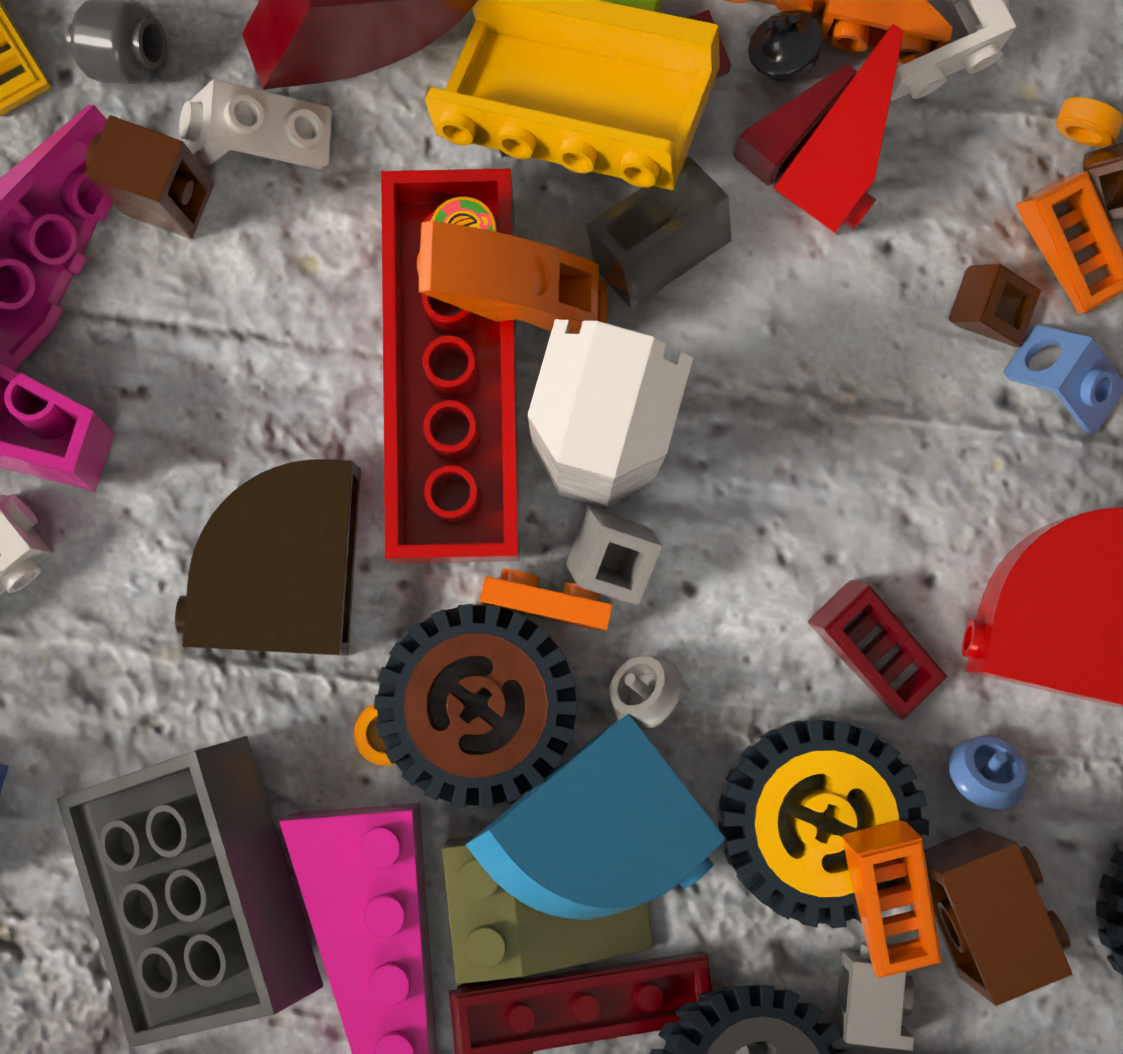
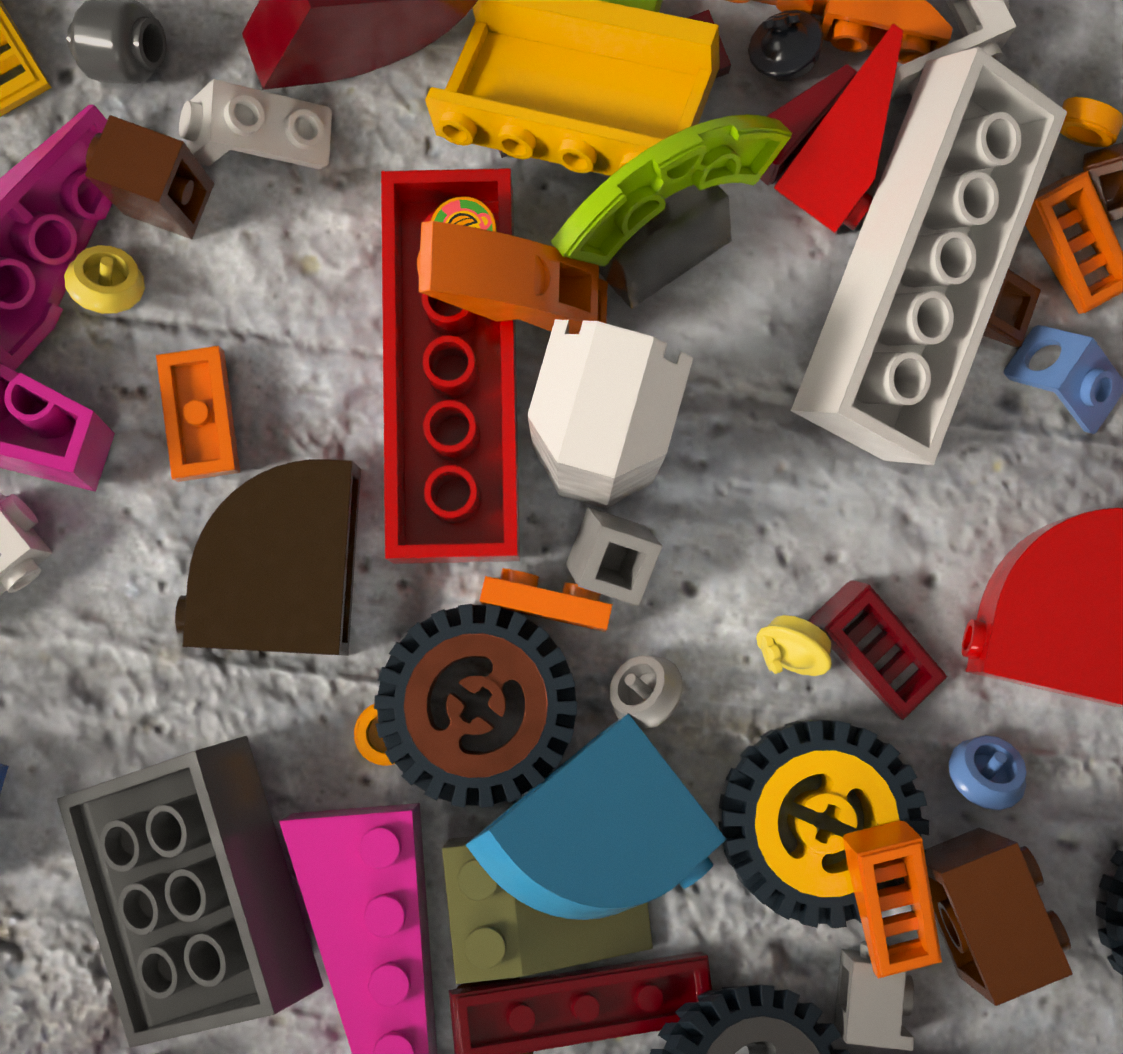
none -> light yellow hat [64,245,145,314]
none -> orange plate [156,346,240,482]
none -> lime tile [551,114,793,267]
none -> light yellow hat [756,615,832,676]
none -> white brick [791,47,1067,465]

